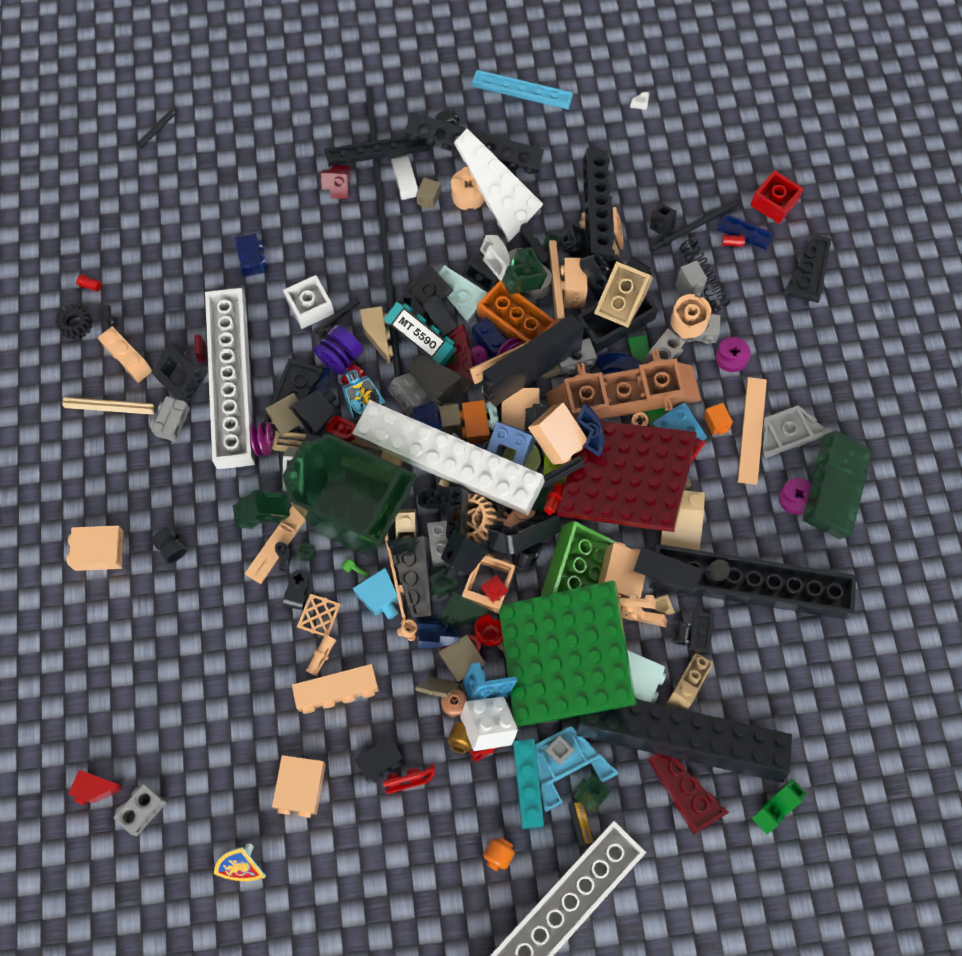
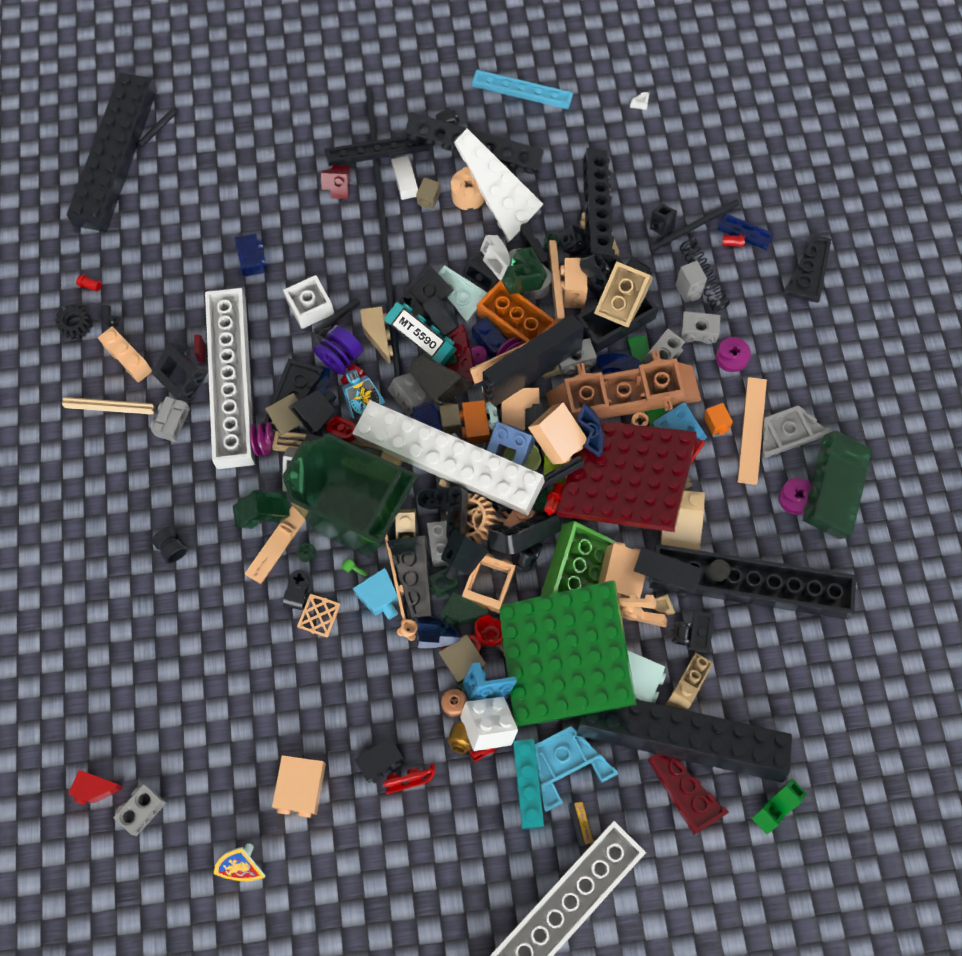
light nougat brick [67,526,124,571] -> none
black arm [275,542,292,571] -> none
light nougat brick [292,664,379,714] -> none
light nougat pin [305,635,336,677] -> none
dark tan piece [415,677,461,698] -> none
red plate [480,575,509,604] -> none
orange head [483,837,515,871] -> none
light grey tile [545,735,574,765] -> none
clear green brick [574,774,612,814] -> none
light nougat window [613,207,624,250] -> none
light nougat brick [670,294,711,339] -> none
red brick [750,170,804,224] -> none
none -> black brick [66,73,157,232]

